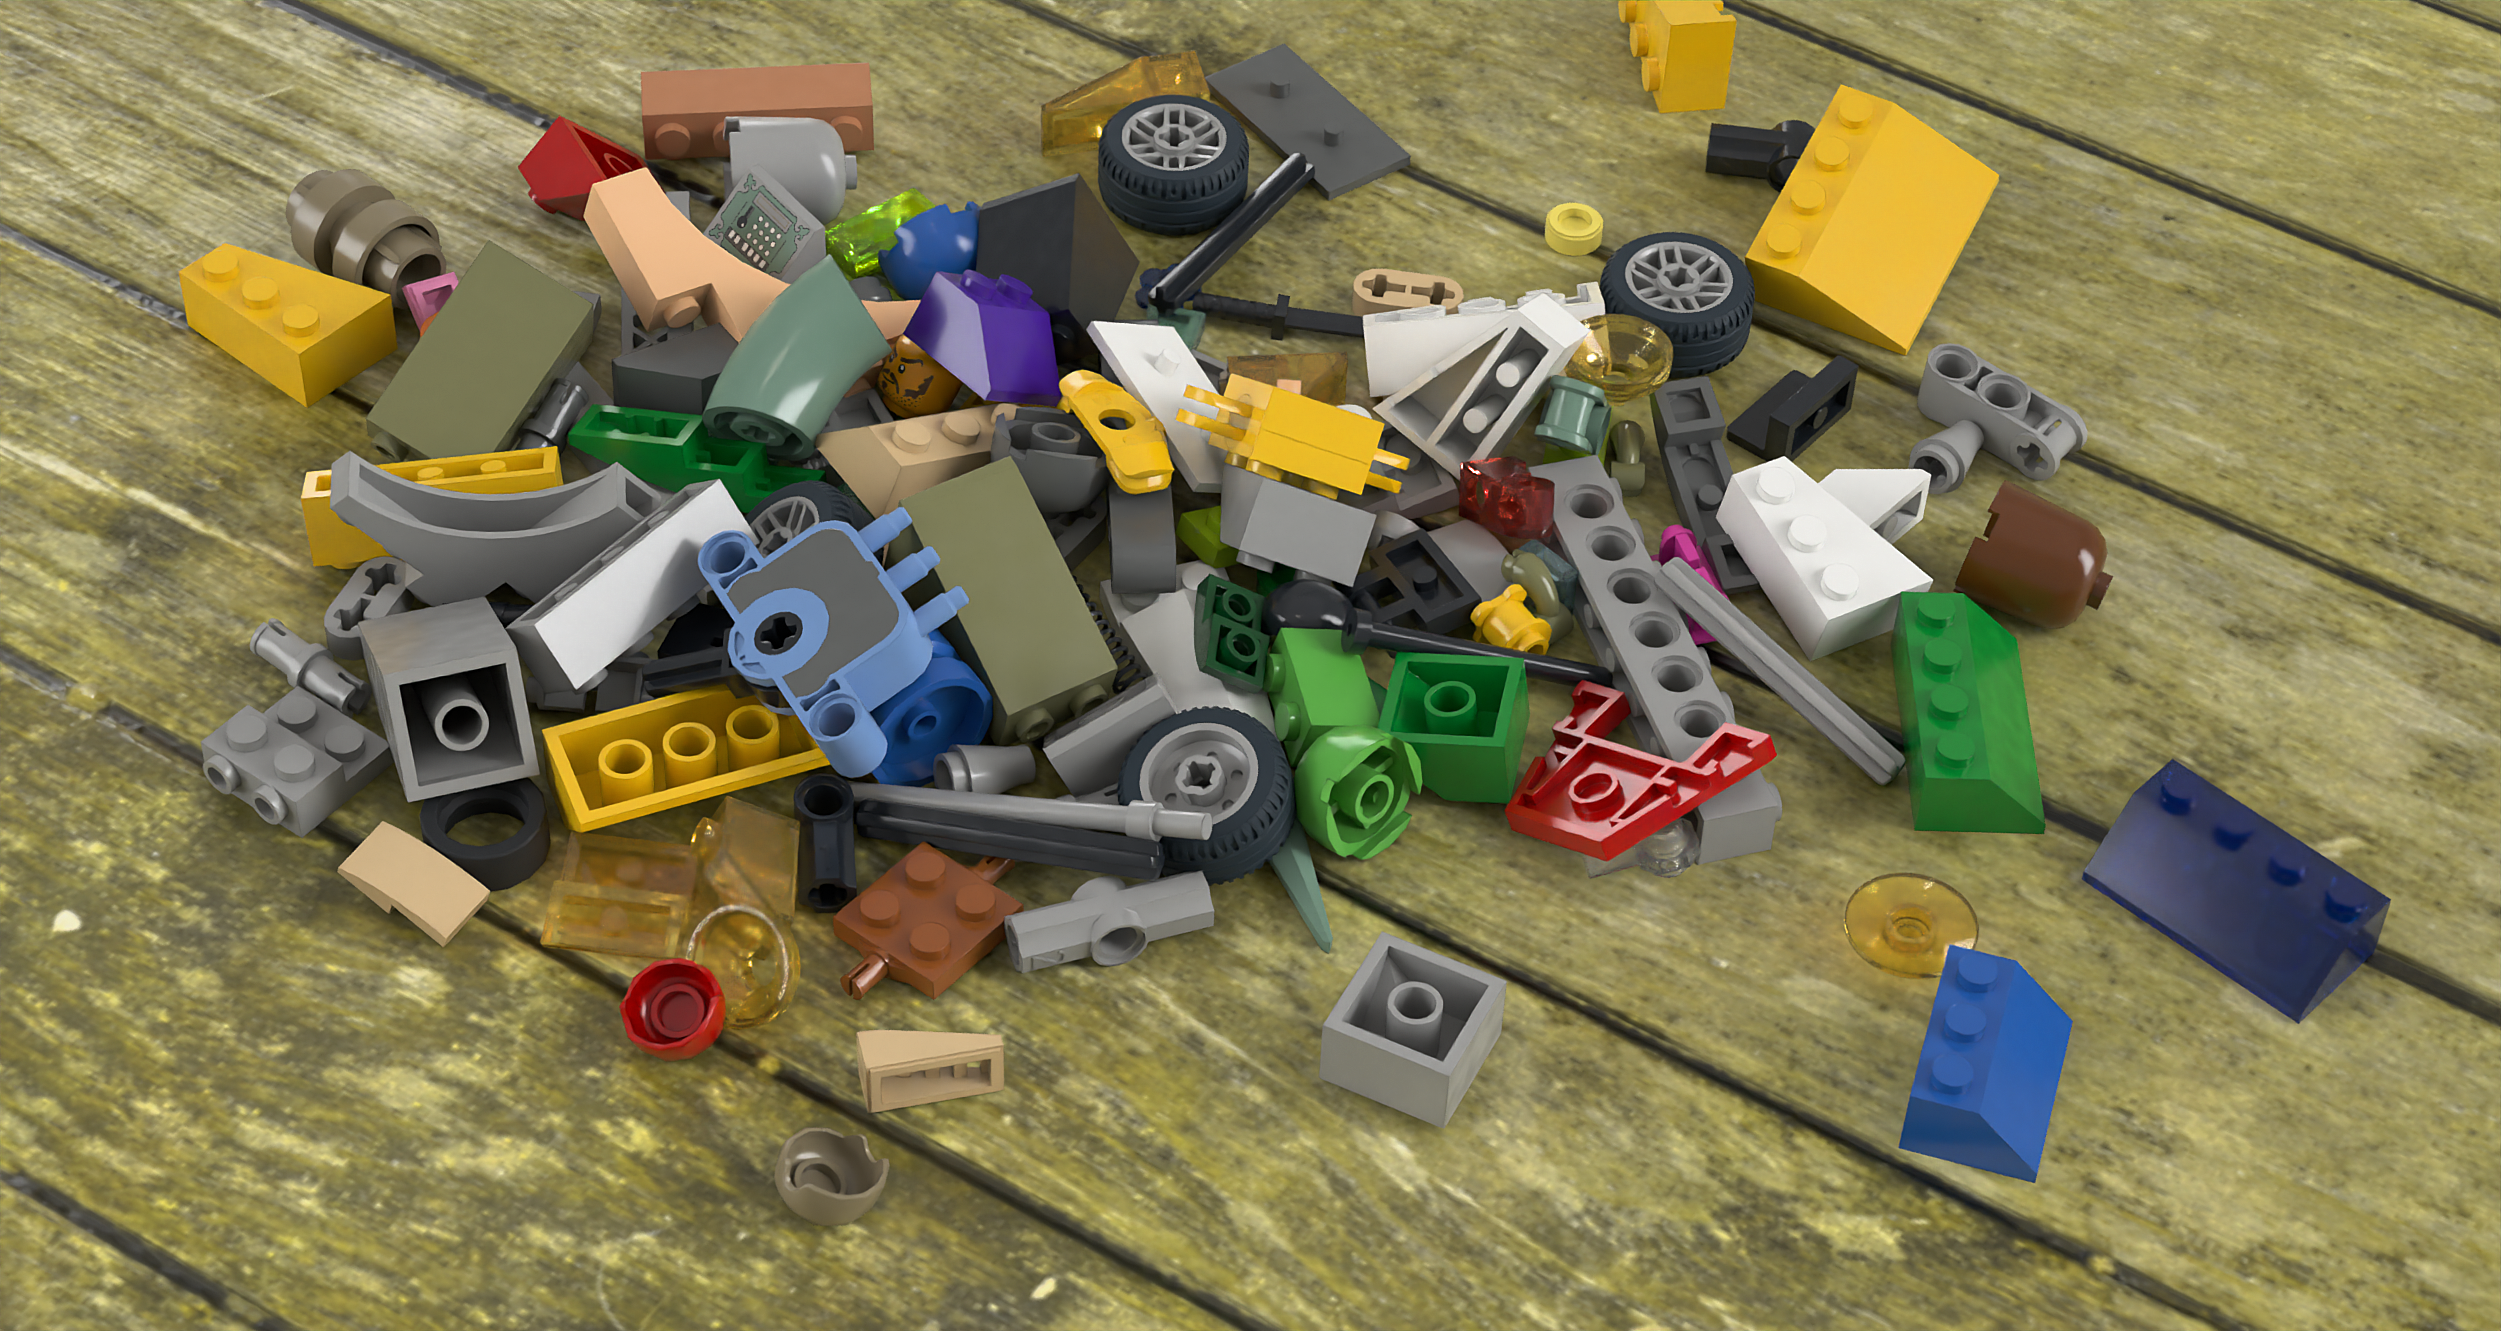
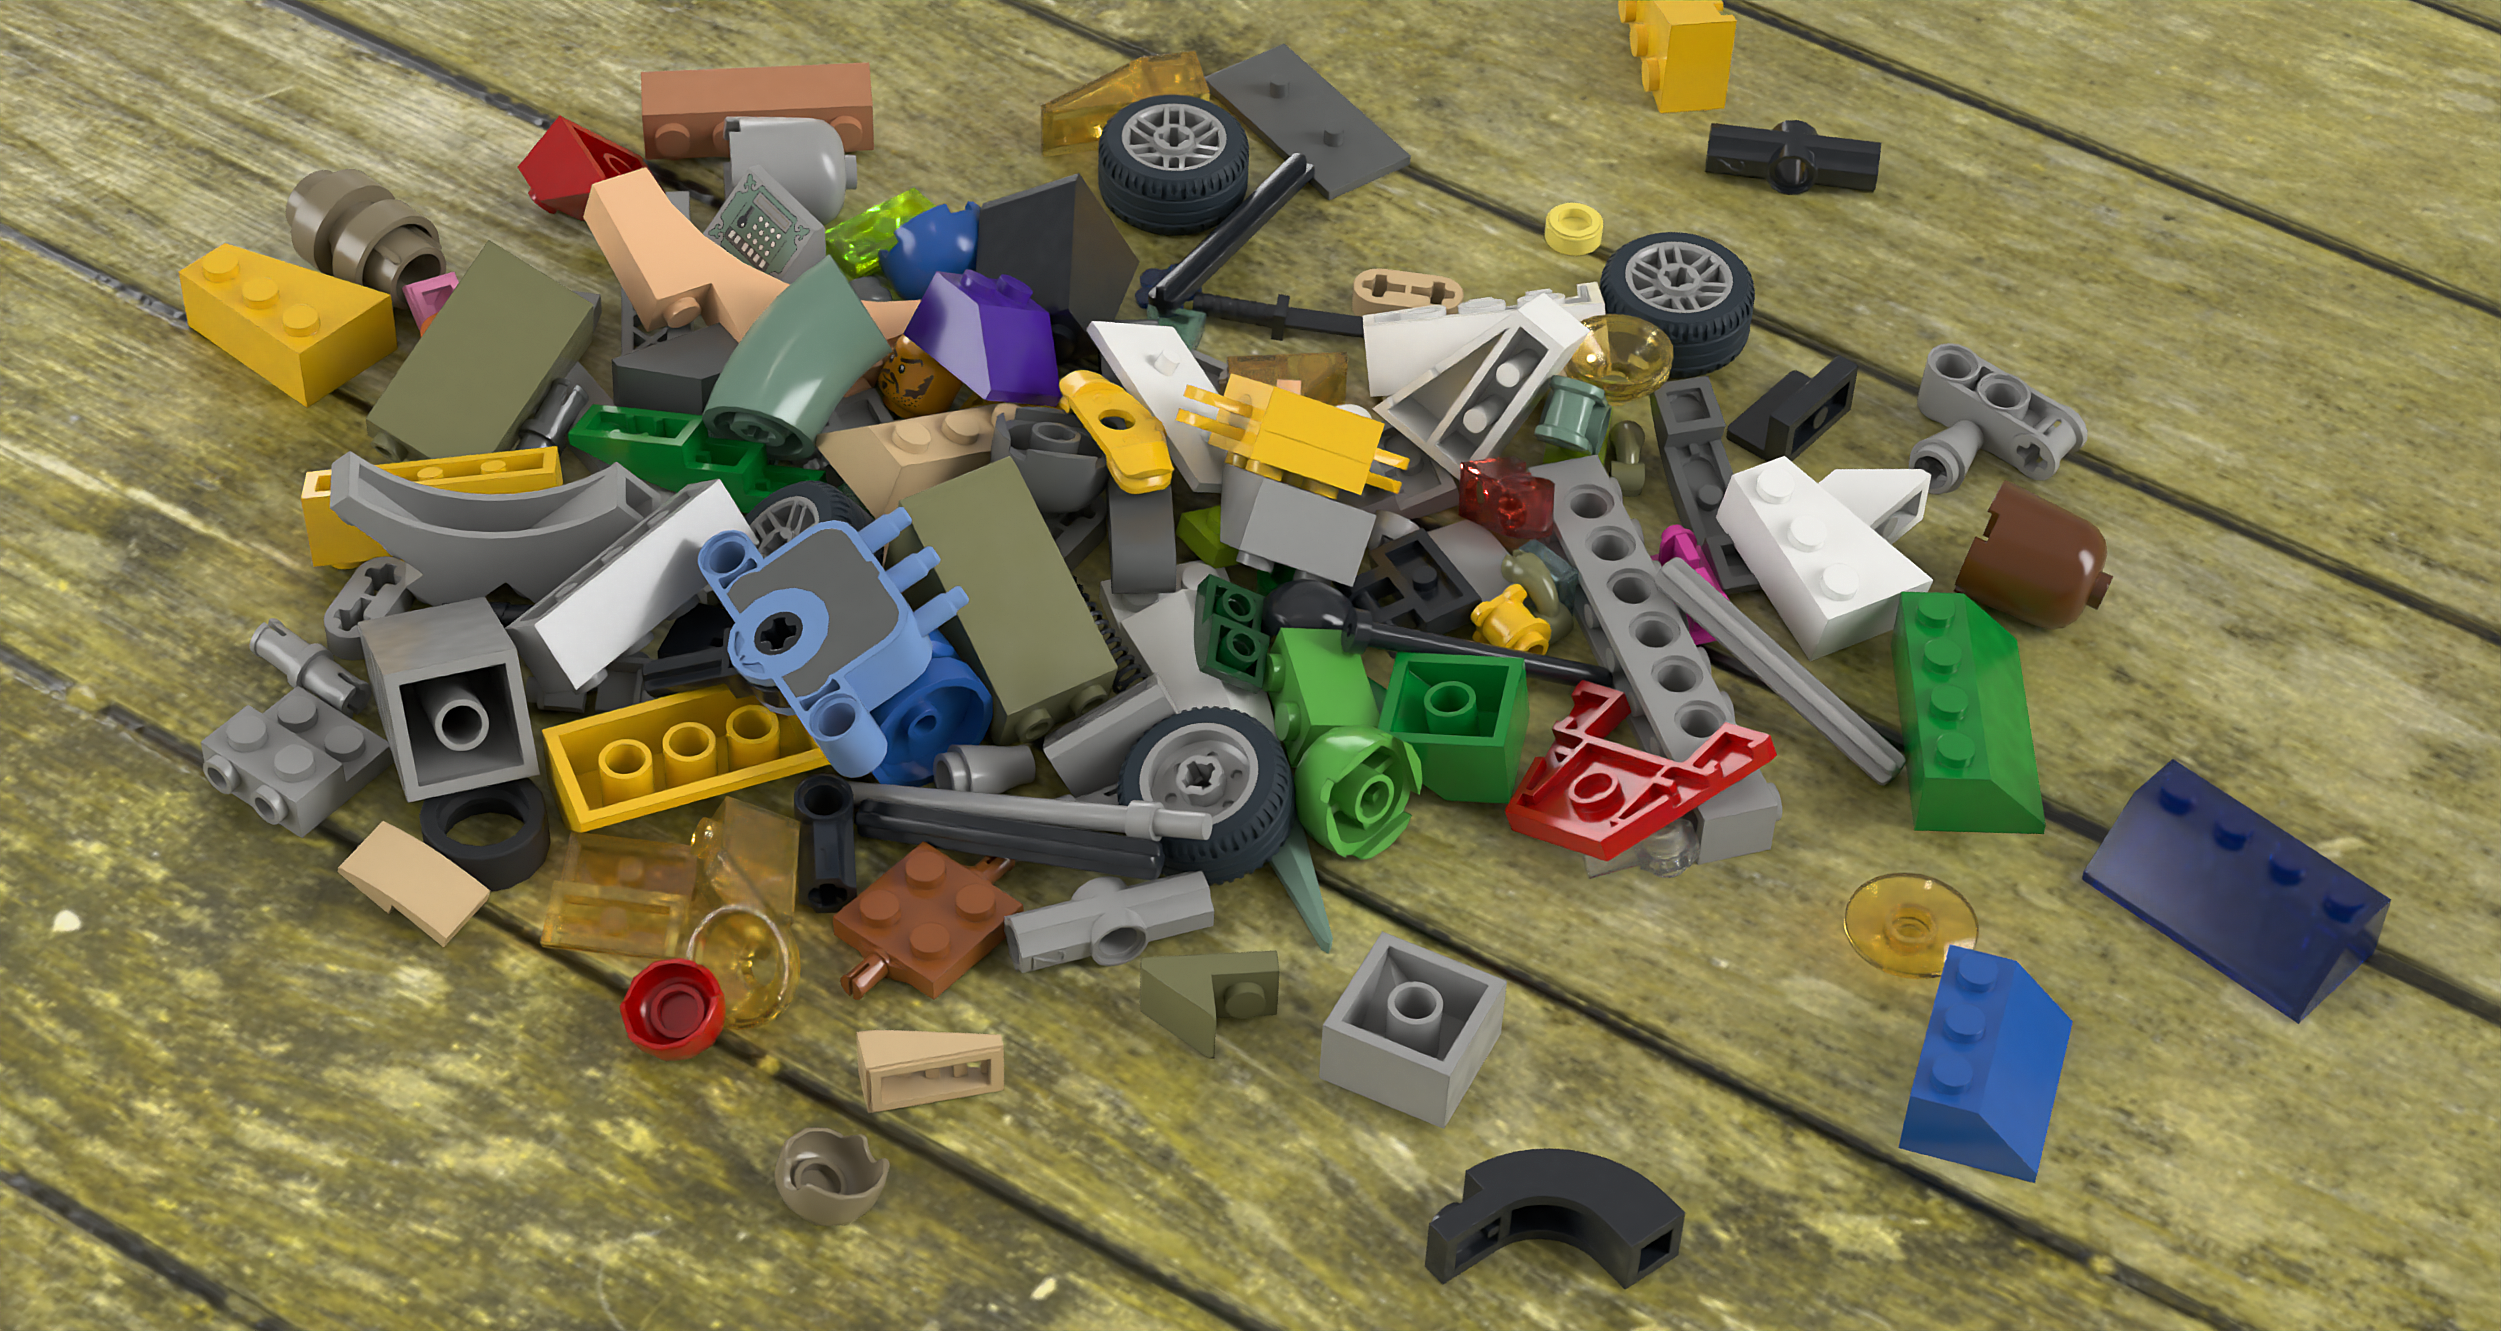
yellow slope [1745,84,1999,356] -> none
none -> olive slope [1139,950,1280,1058]
none -> black arch [1425,1148,1686,1290]

